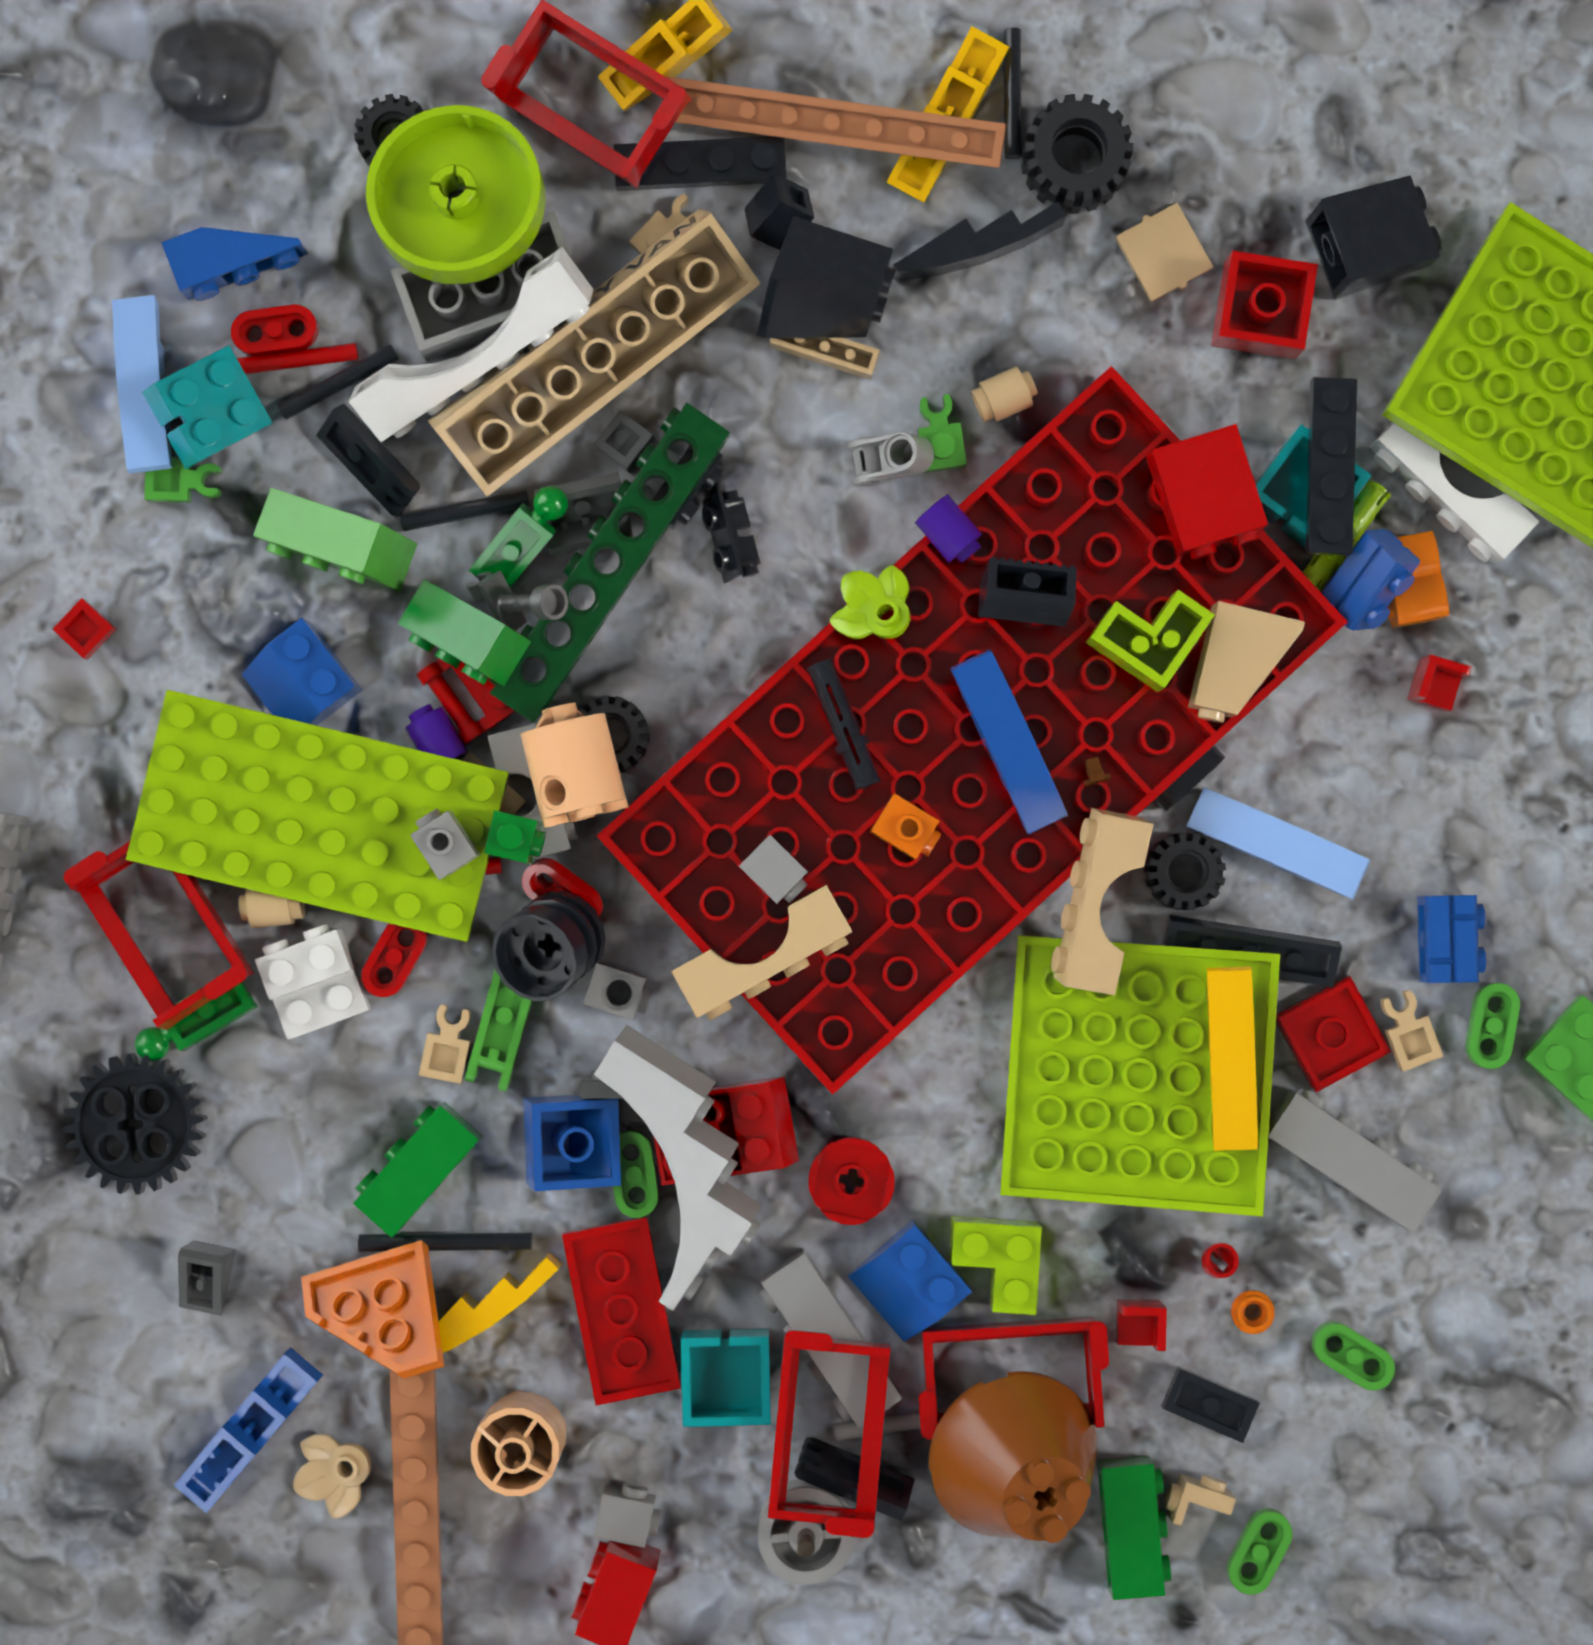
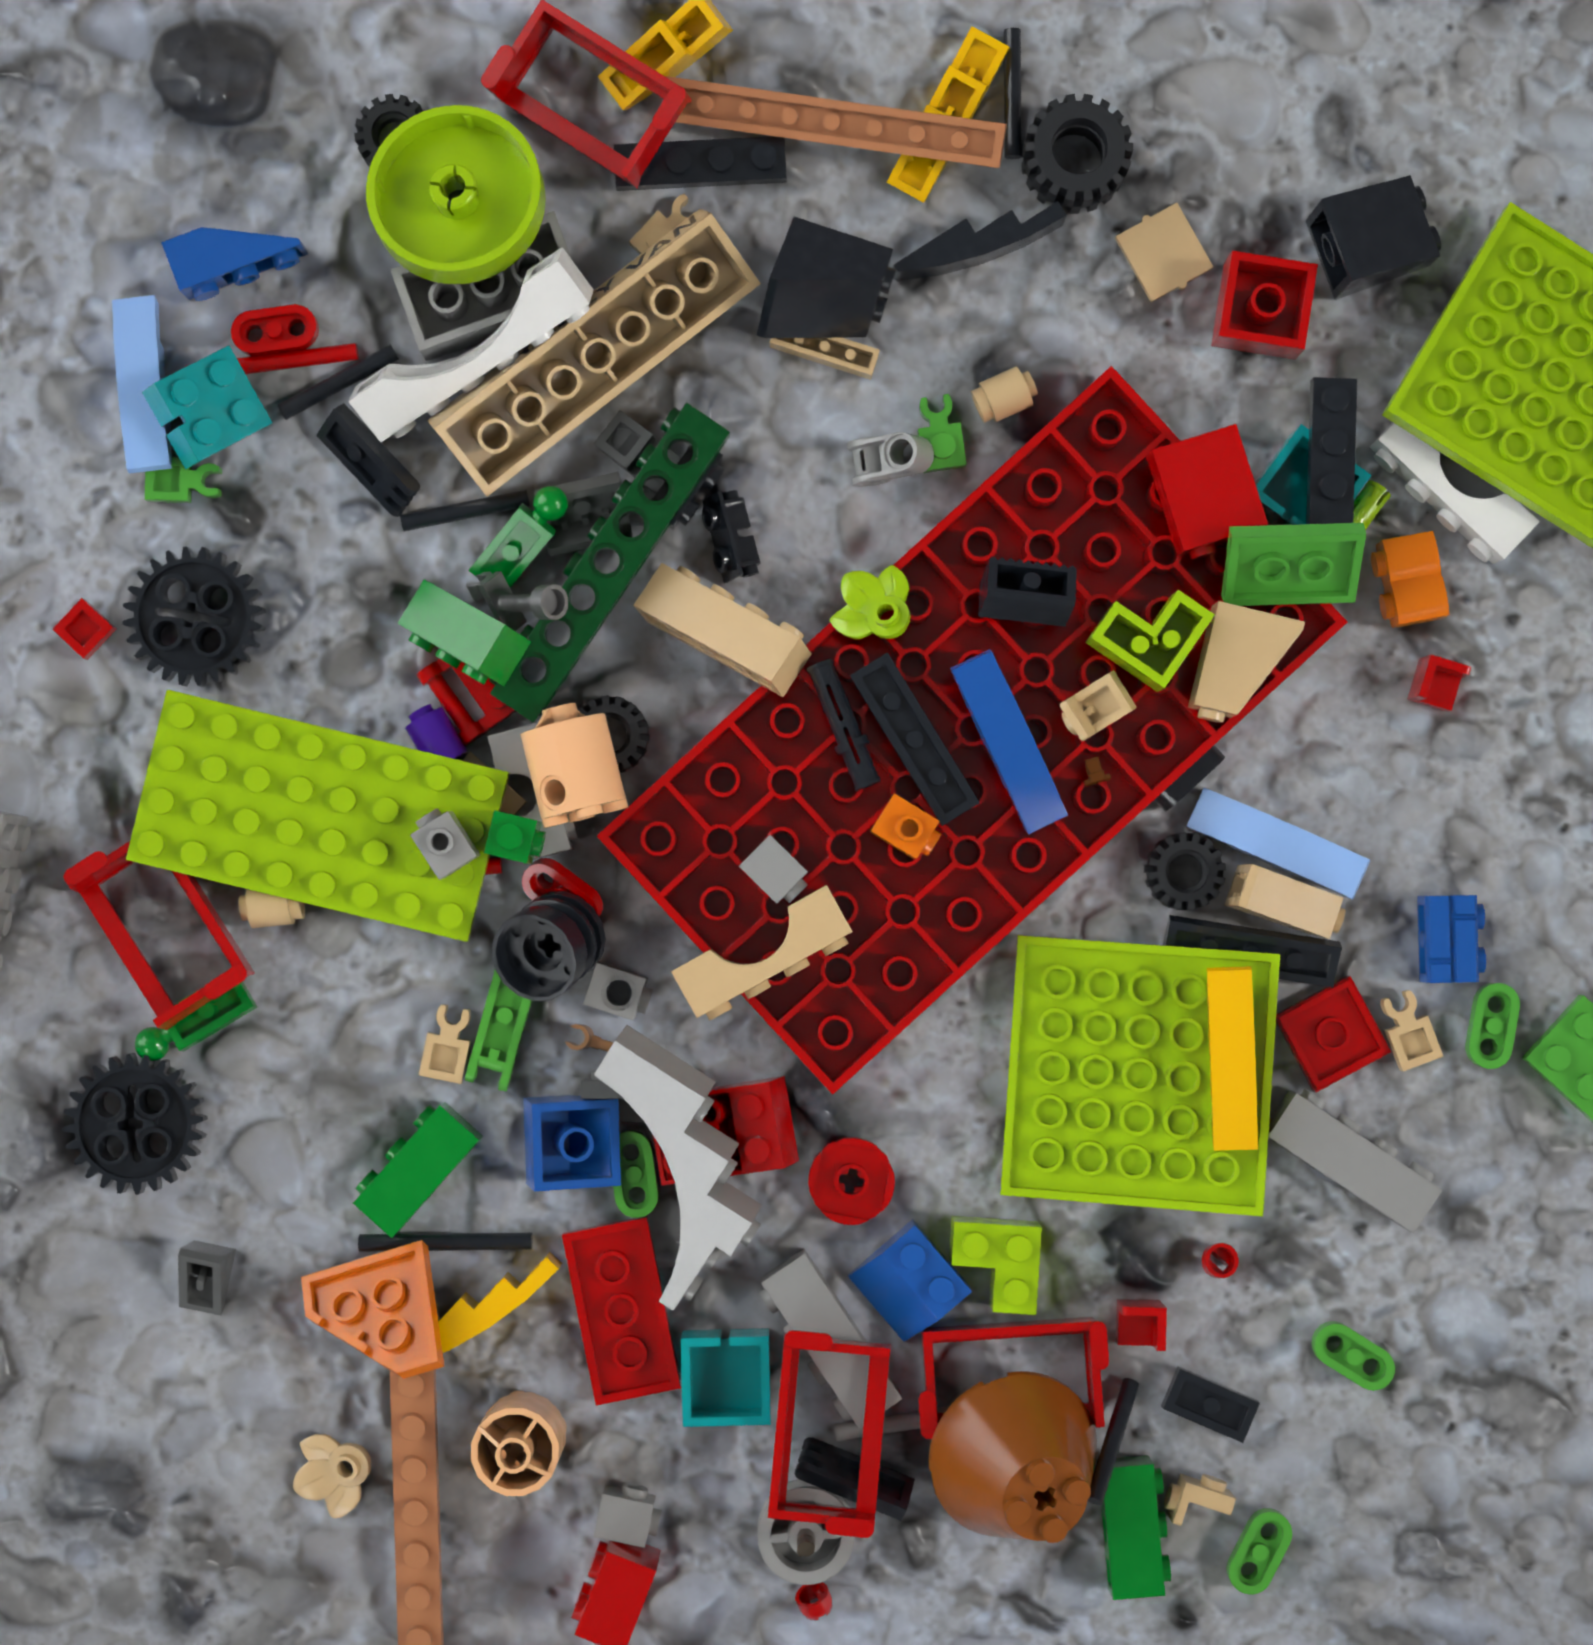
blue slope [174,1347,323,1514] -> none
blue slope [242,618,363,725] -> none
bright green wedge [253,488,418,591] -> none
white plate [254,924,371,1040] -> none
red plate [361,923,428,997] -> none
black panel [744,173,815,250] -> none
dark purple brick [915,494,982,564] -> none
tan arch [1051,808,1154,995] -> none
orange plate [1231,1290,1275,1334] -> none
blue brick [1322,529,1420,631] -> none
none -> black gear [122,546,266,687]
none -> medium nougat hand [565,1024,614,1052]
none -> tan brick [633,563,811,697]
none -> red hinge [795,1582,833,1621]
none -> black plate [850,652,980,826]
none -> tan bracket [1059,670,1137,741]
none -> black bar [1088,1378,1140,1505]
none -> bright green plate [1221,523,1366,606]
none -> tan slope [1224,864,1346,939]

